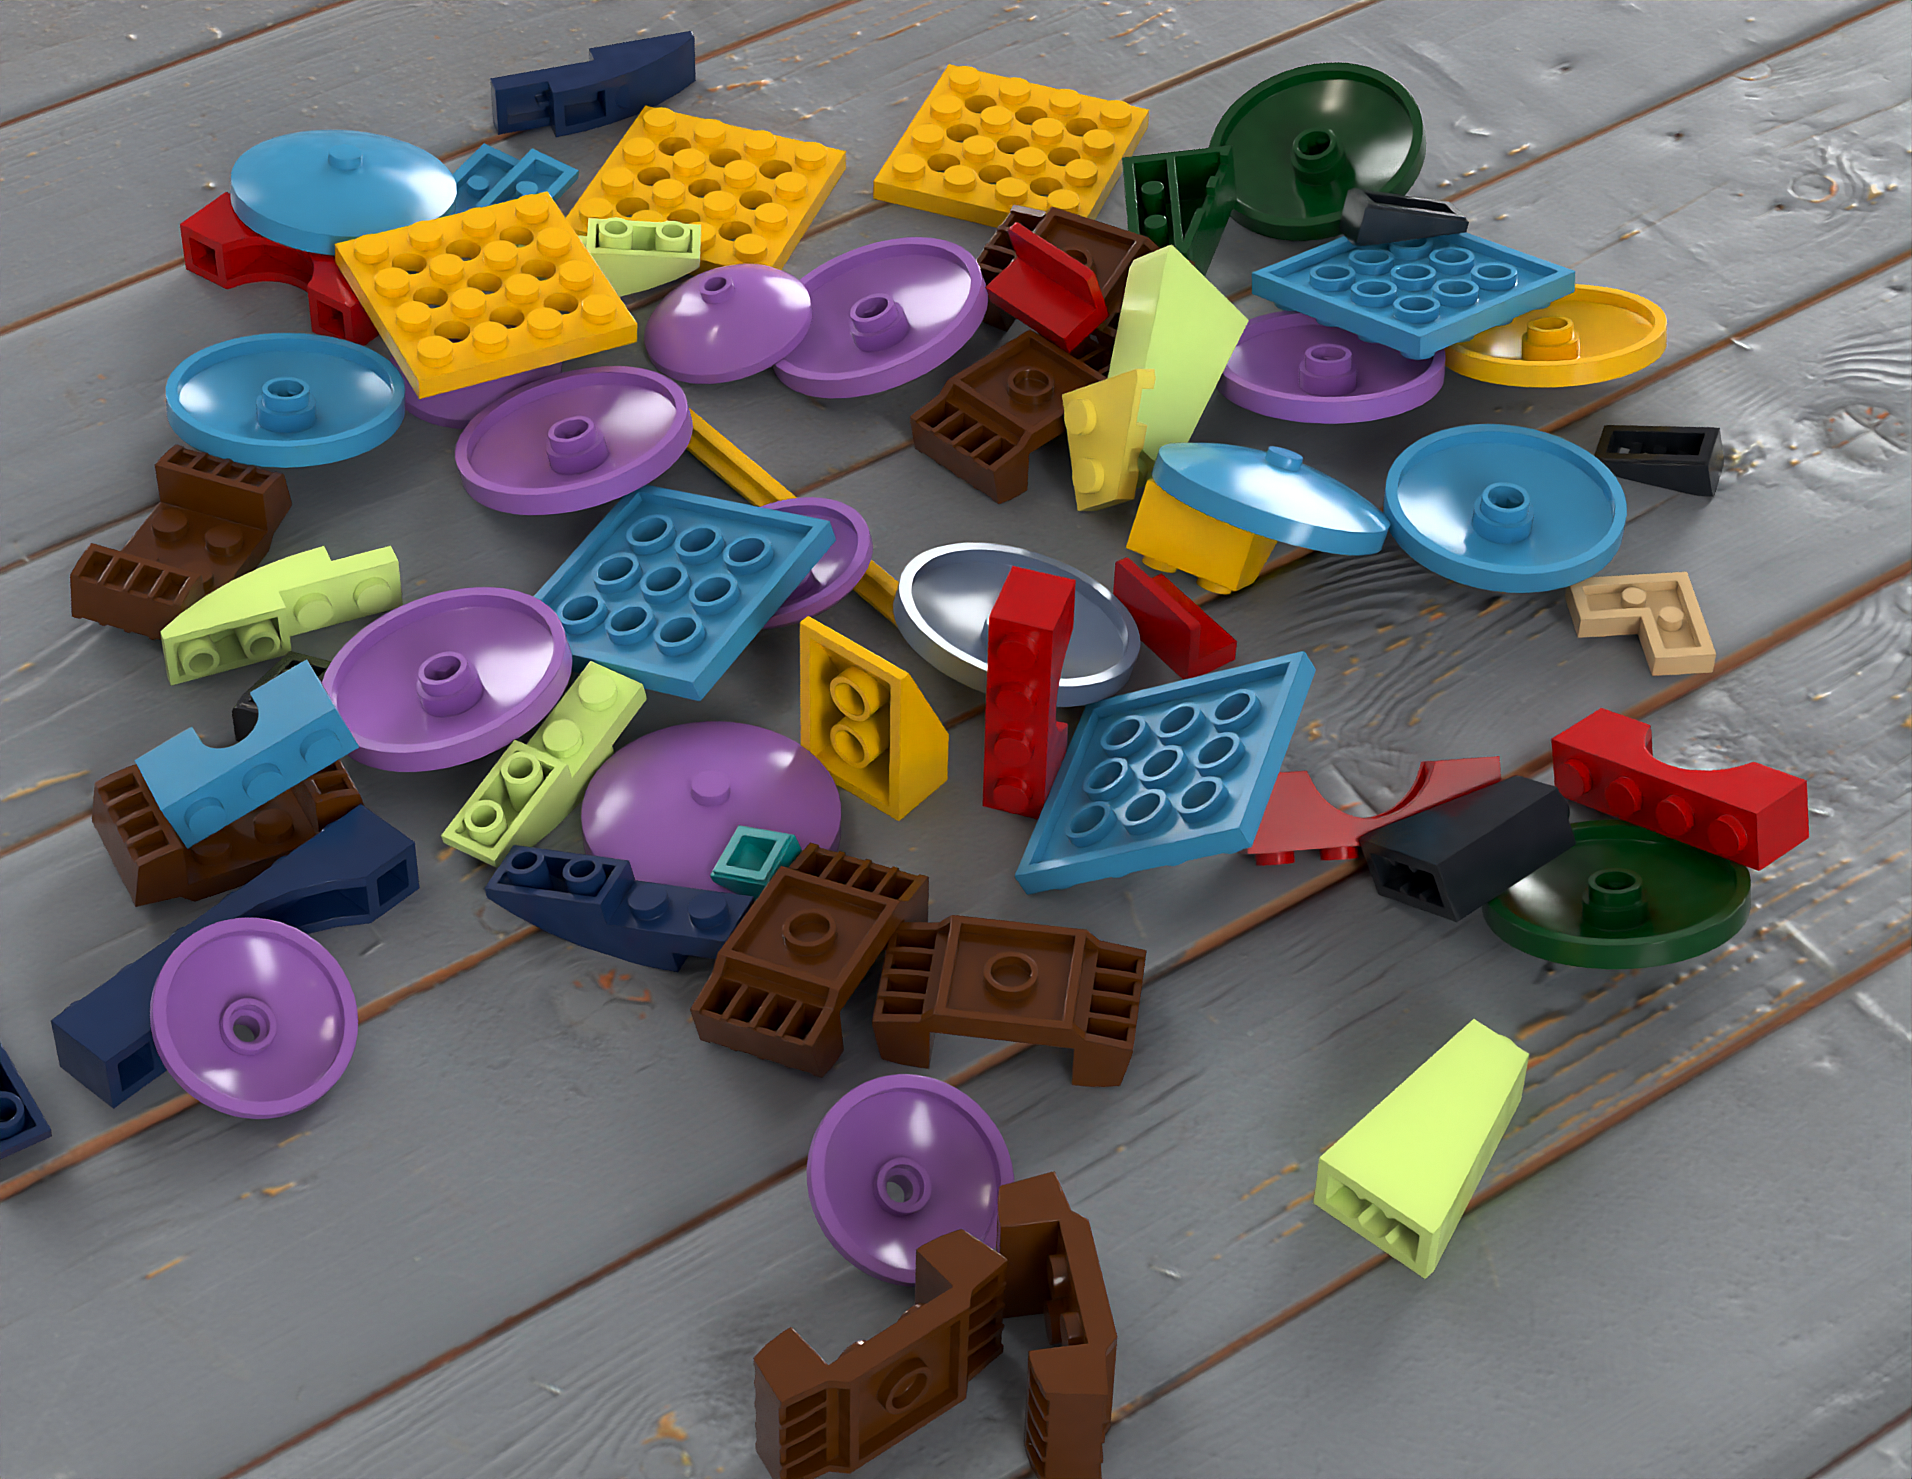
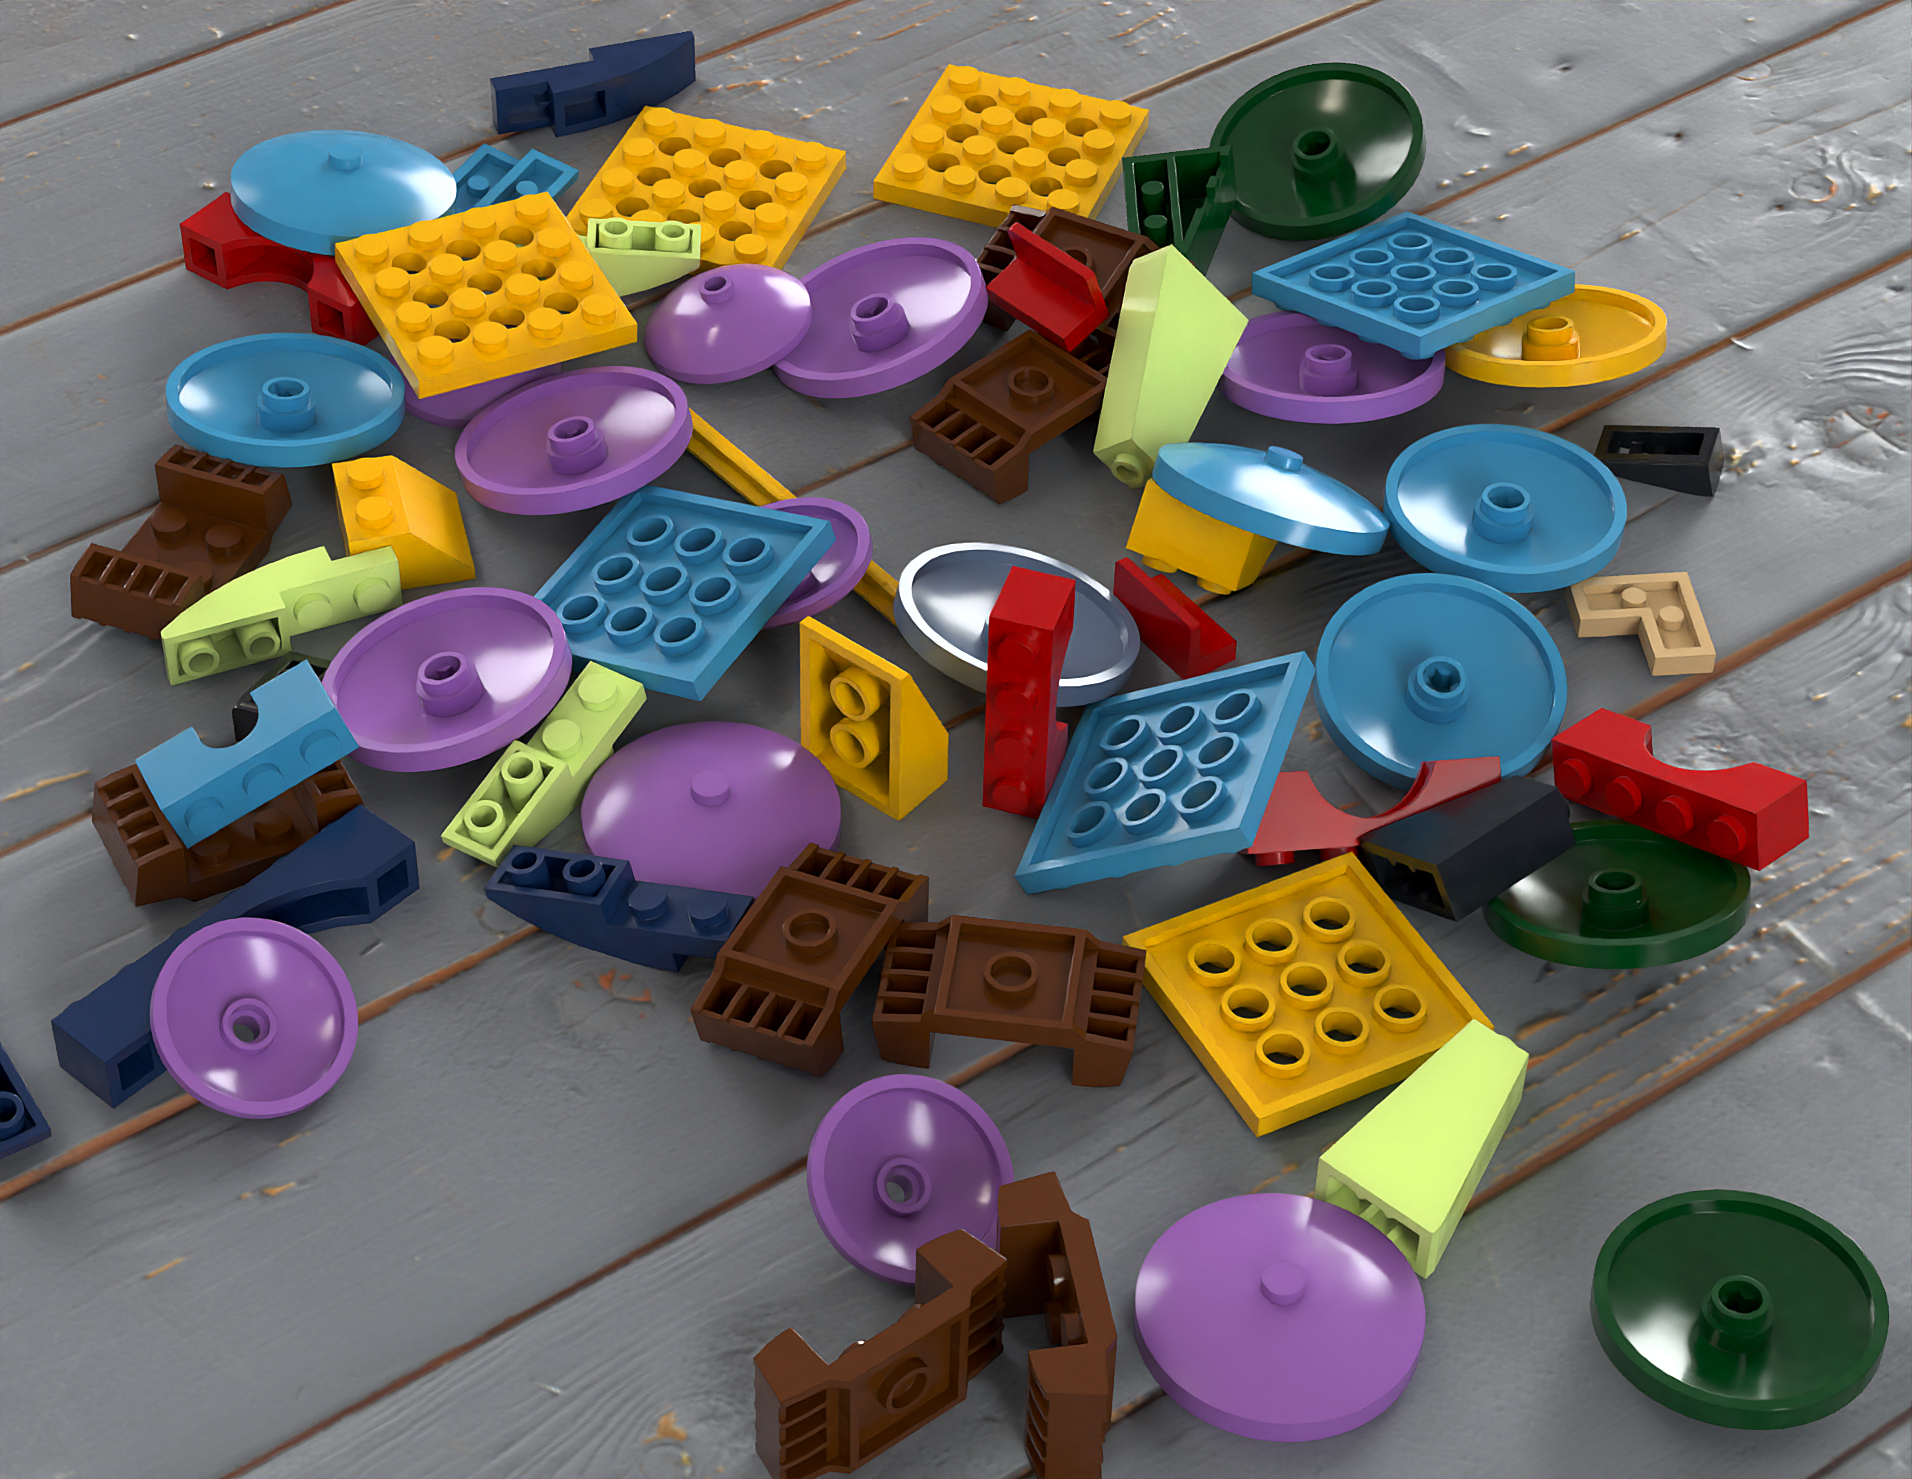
teal slope [710,825,802,901] -> none
light yellow wing [1062,369,1156,511] -> none
black slope [1339,188,1469,246] -> none
none -> yellow slope [332,455,476,590]
none -> yellow piece [1122,852,1495,1138]
none -> medium lavender dish [1133,1193,1426,1442]
none -> dark azure dish [1312,573,1568,792]
none -> dark green dish [1590,1189,1889,1430]

